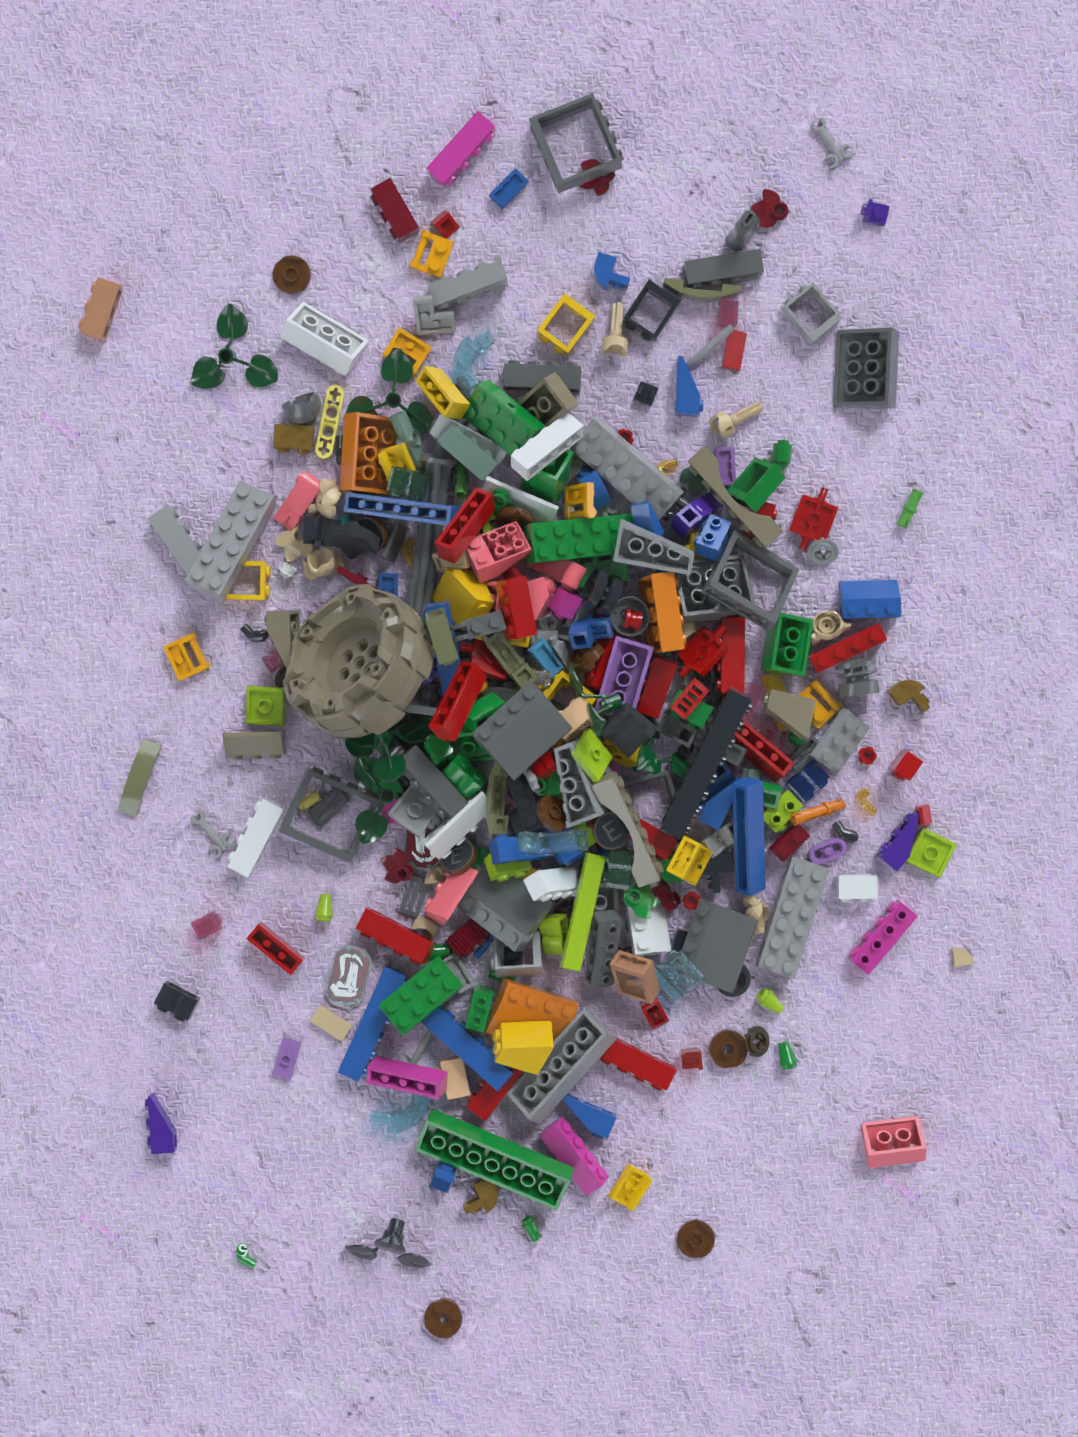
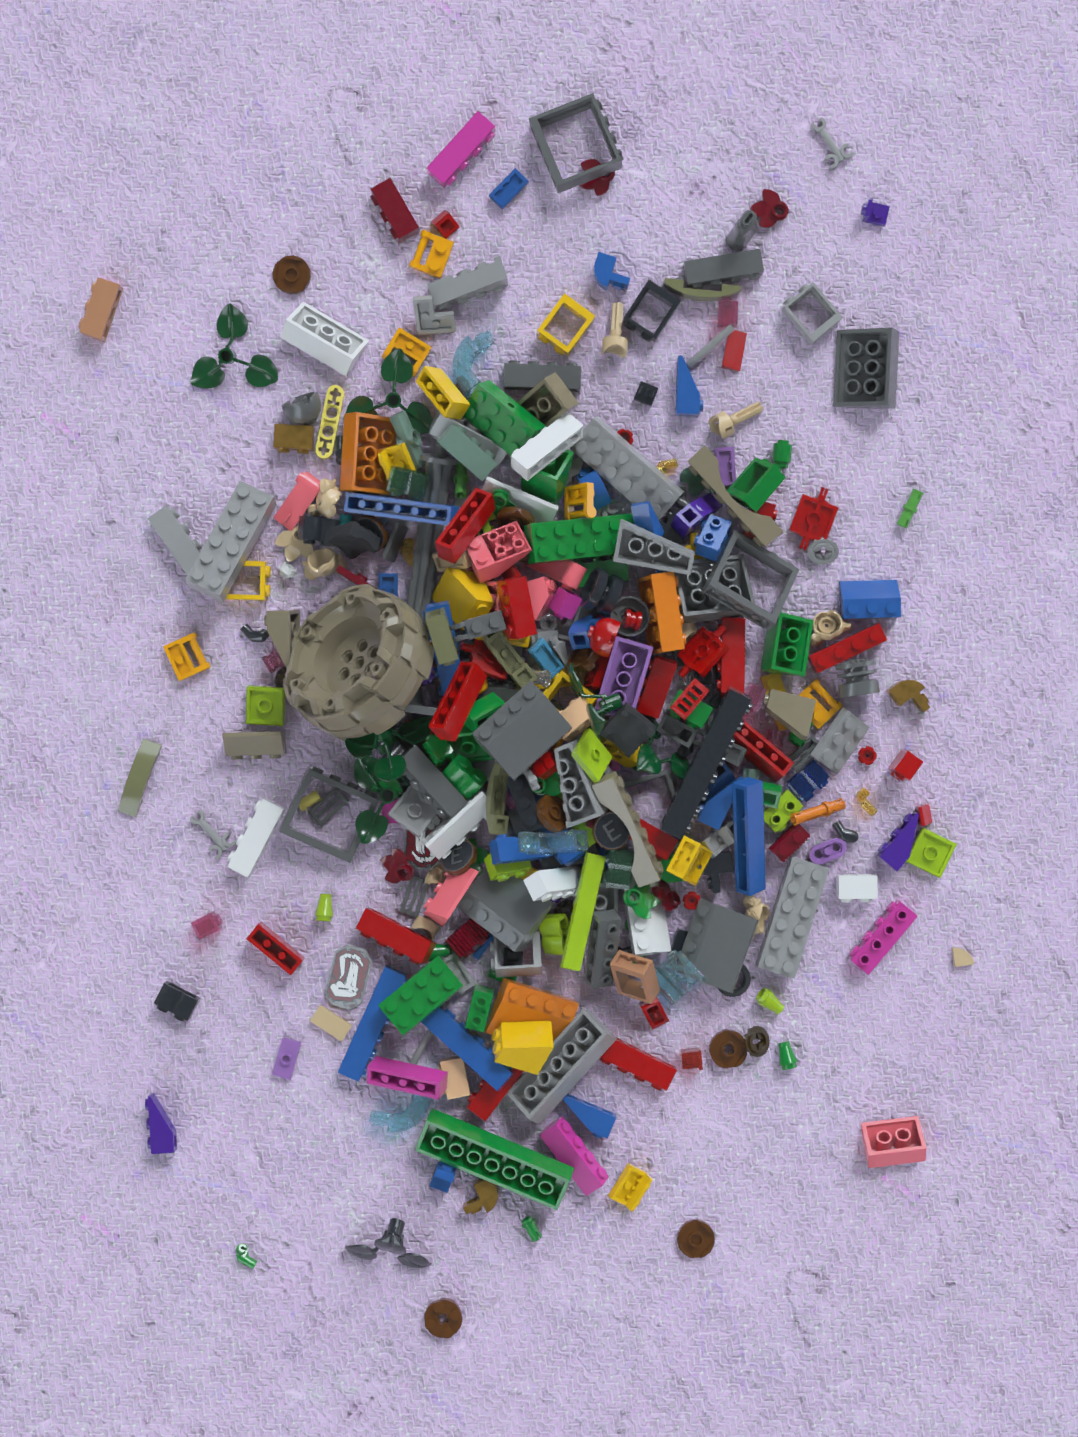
none -> red cylinder [587,618,621,658]

